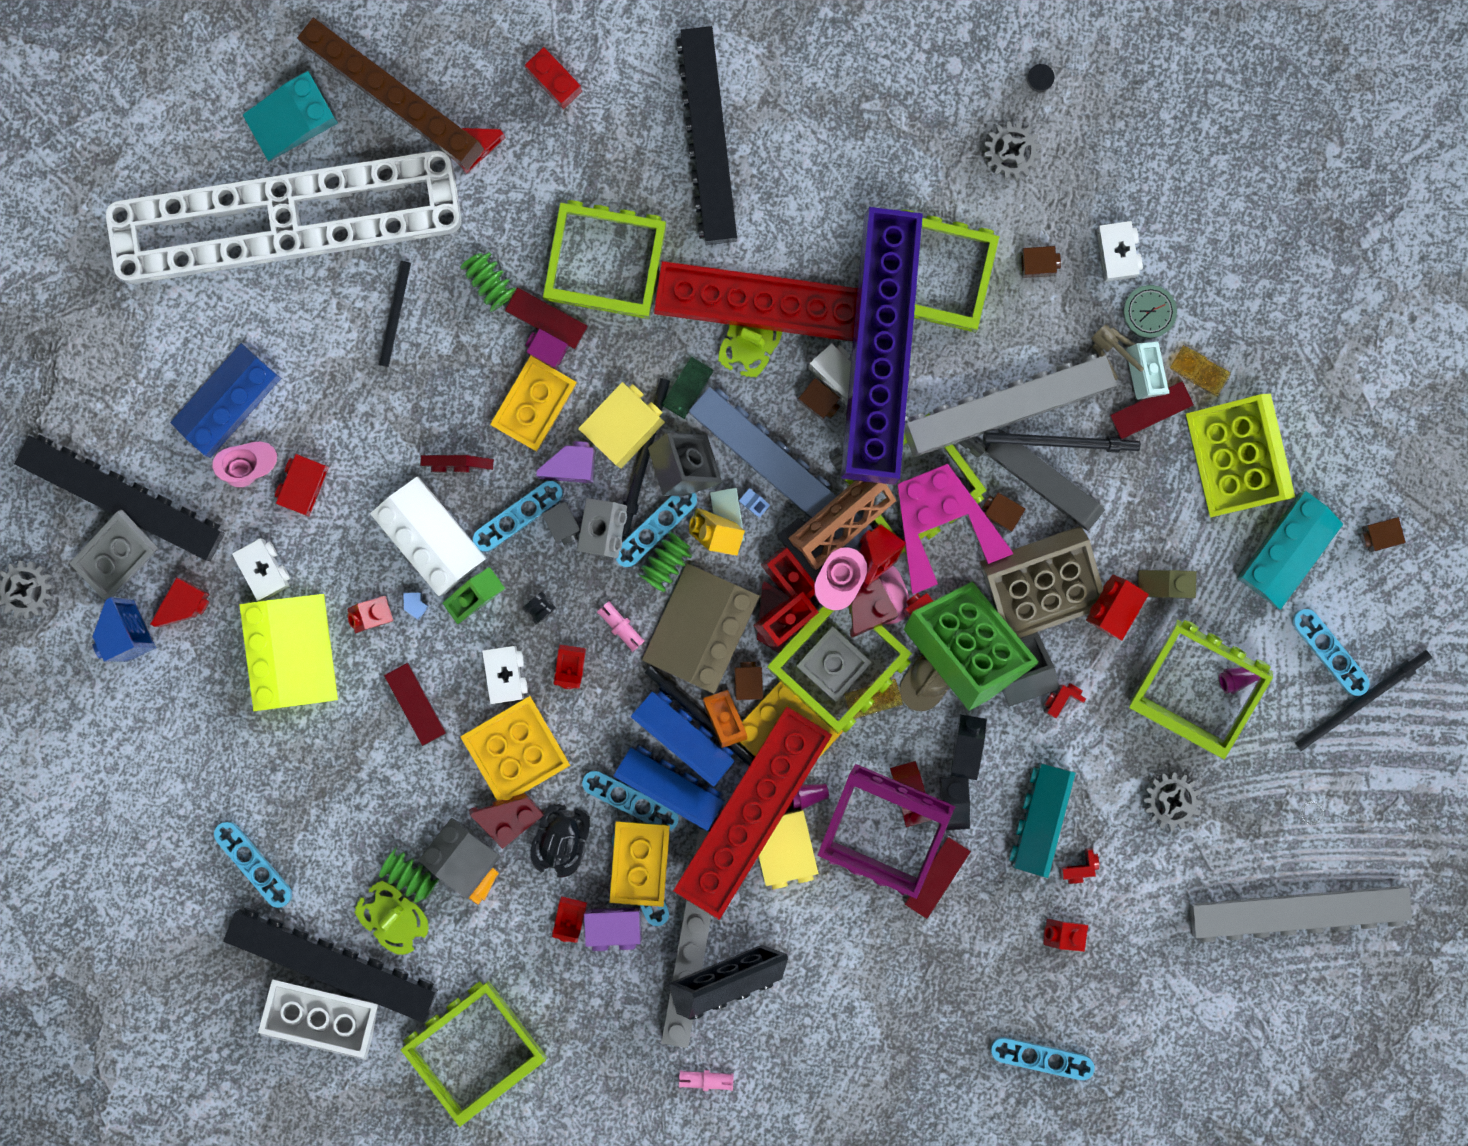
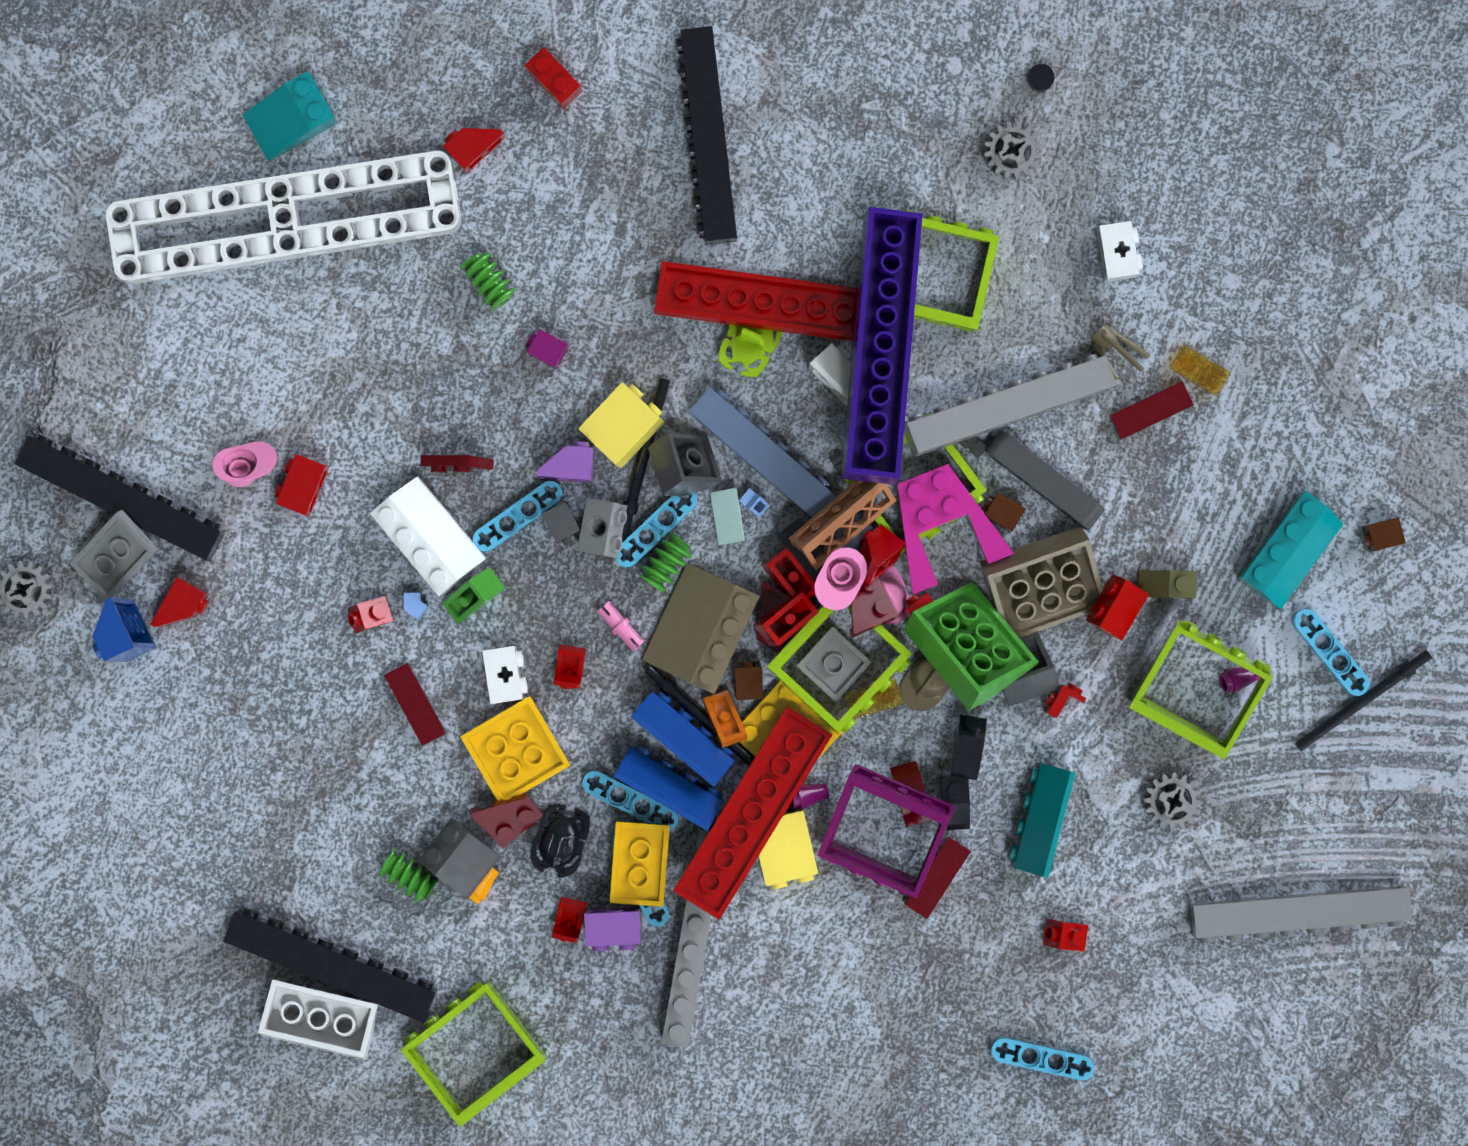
blue slope [170,343,282,458] -> none
medium azure beam [214,822,292,908] -> none
white brick [232,538,290,601] -> none
neon yellow slope [239,594,338,711] -> none
reddish brown brick [297,17,484,170] -> none
lime shield [354,881,429,955] -> none
black bar [378,261,411,367] -> none
yellow plate [490,355,577,452] -> none
dark red tile [505,288,588,350] -> none
black wheel [522,592,556,625] -> none
lime window [543,200,667,319] -> none
clear green slope [662,357,714,419] -> none
black slope [668,945,788,1020] -> none
bright pink pin [679,1070,734,1091] -> none
yellow slope [689,508,745,556] -> none
reddish brown brick [798,378,841,421] -> none
black bar [983,432,1141,453] -> none
reddish brown brick [1021,246,1061,278] -> none
red bracket [1059,848,1099,884] -> none
sand green tile [1123,285,1177,339] -> none
light aqua slope [1126,342,1169,400] -> none
neon yellow slope [1186,393,1296,518] -> none

